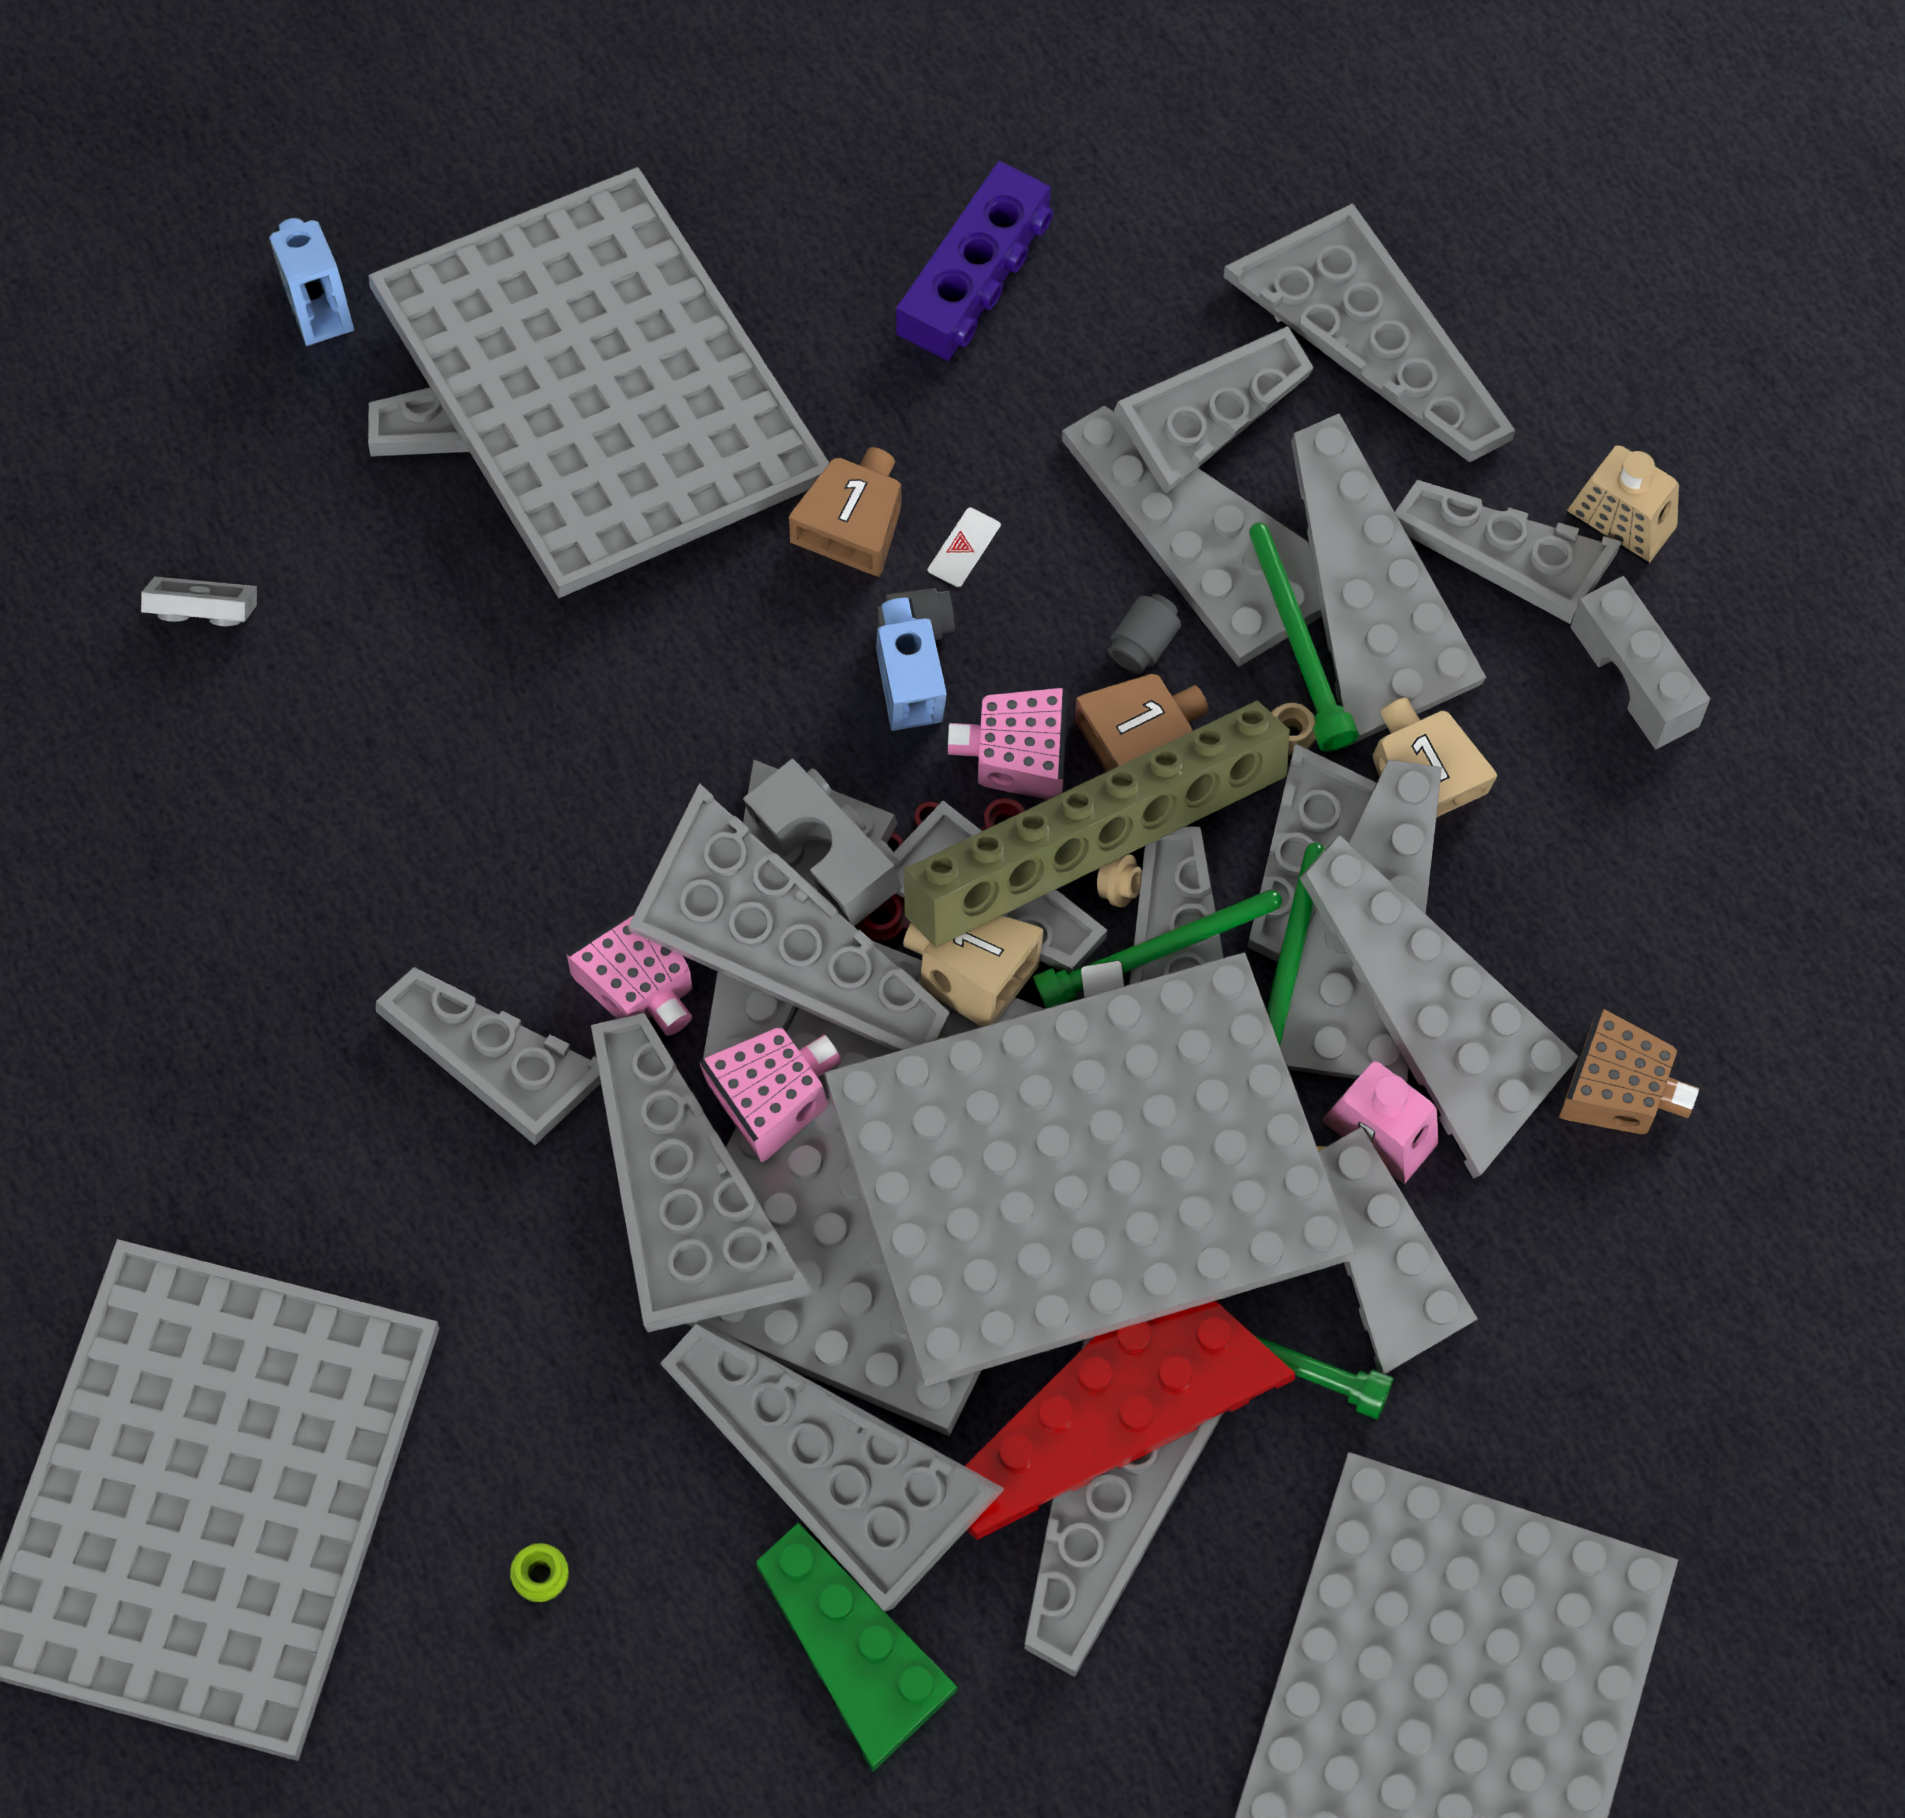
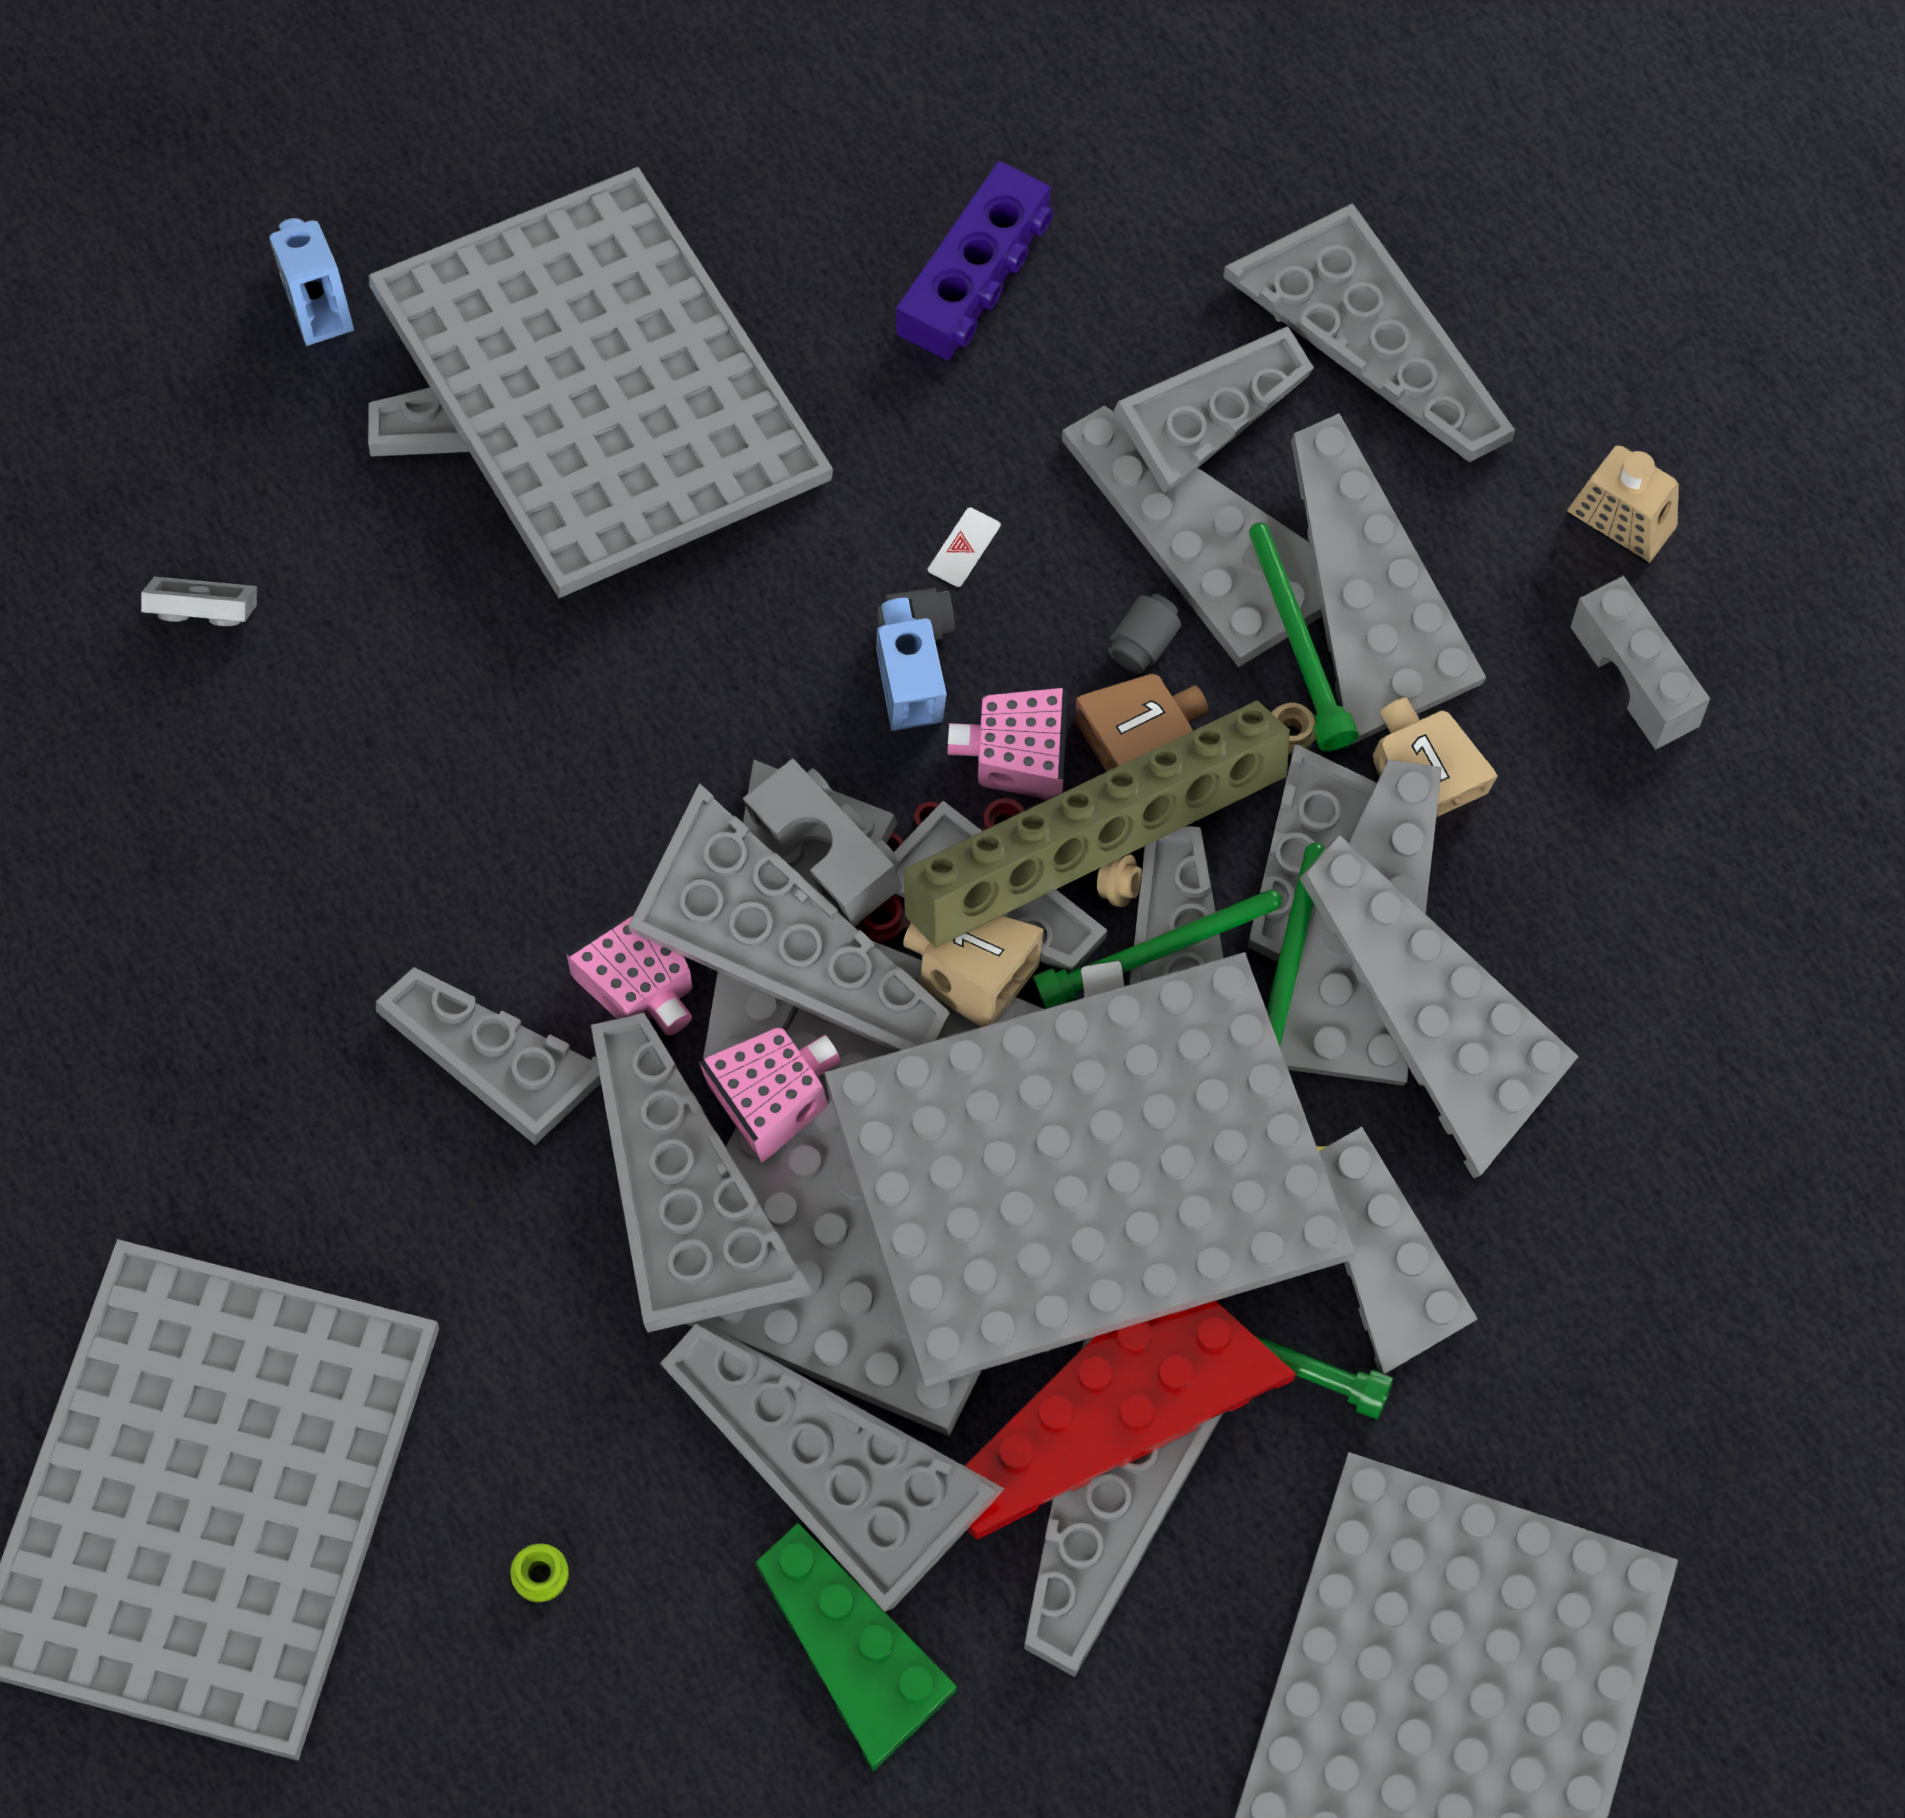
medium nougat torso [789,447,901,578] -> none
bright pink torso [1322,1060,1438,1184] -> none
light grey wing [1395,480,1621,624] -> none
medium nougat torso [1559,1007,1699,1134] -> none

